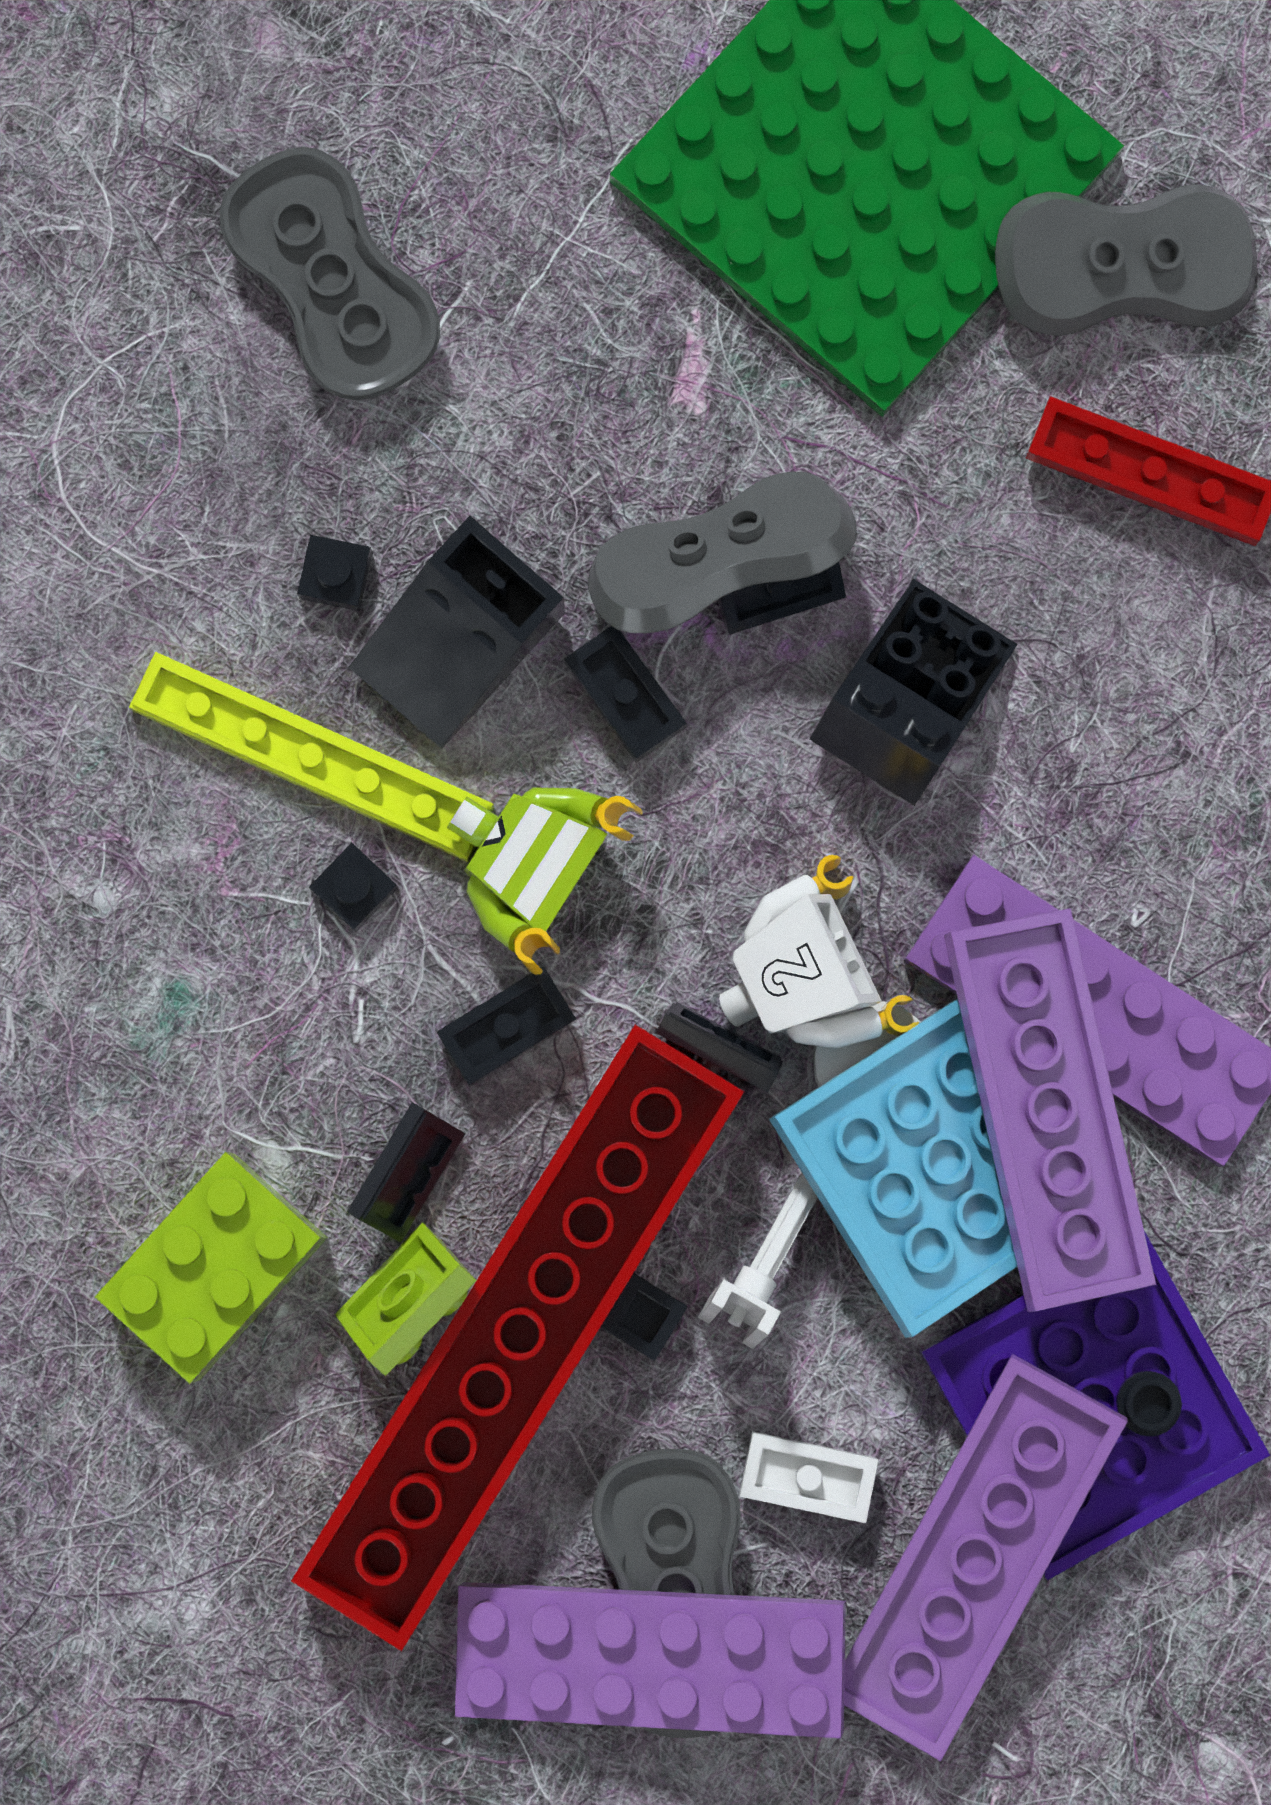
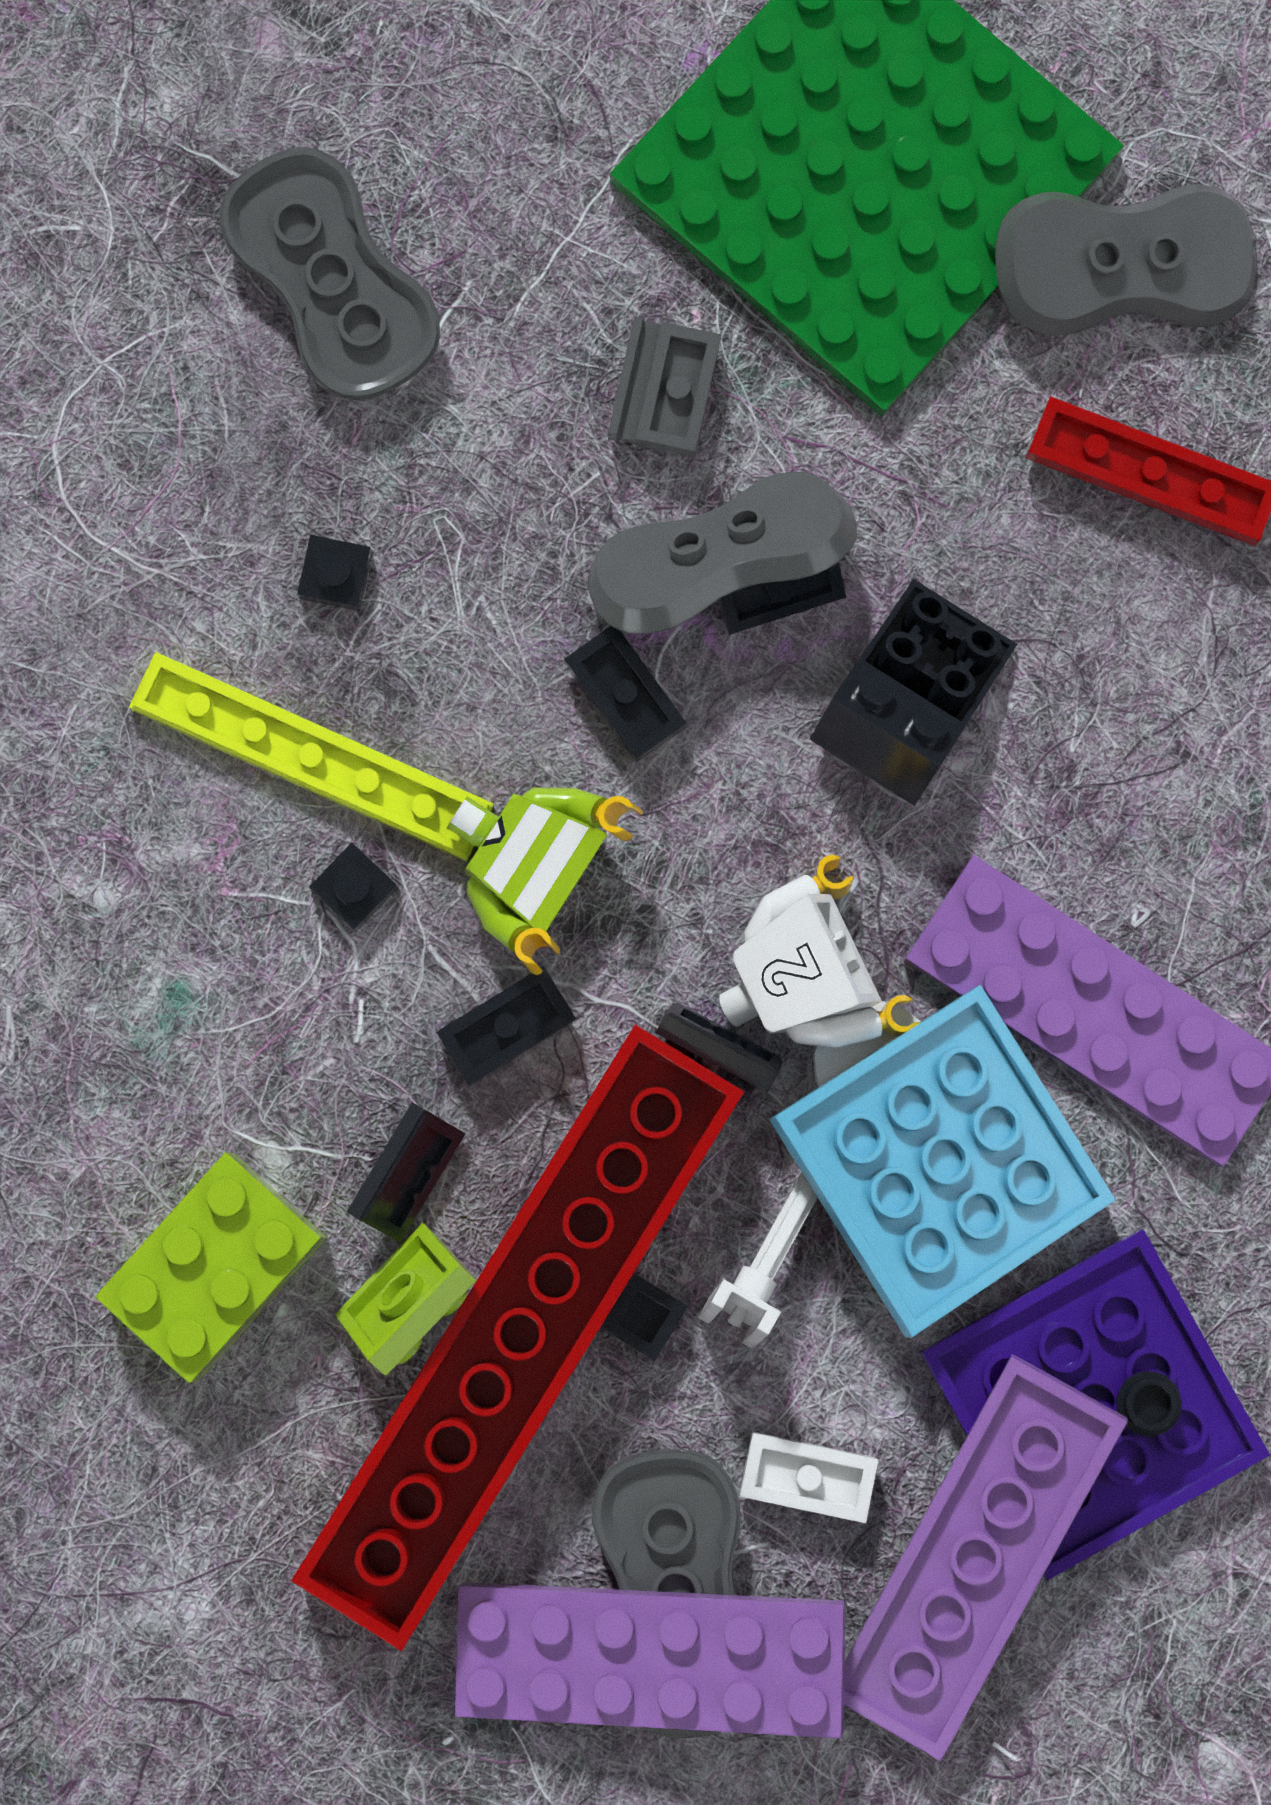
black slope [349,515,565,750] -> none
medium lavender plate [944,908,1156,1312] -> none
none -> dark grey plate [608,316,722,458]

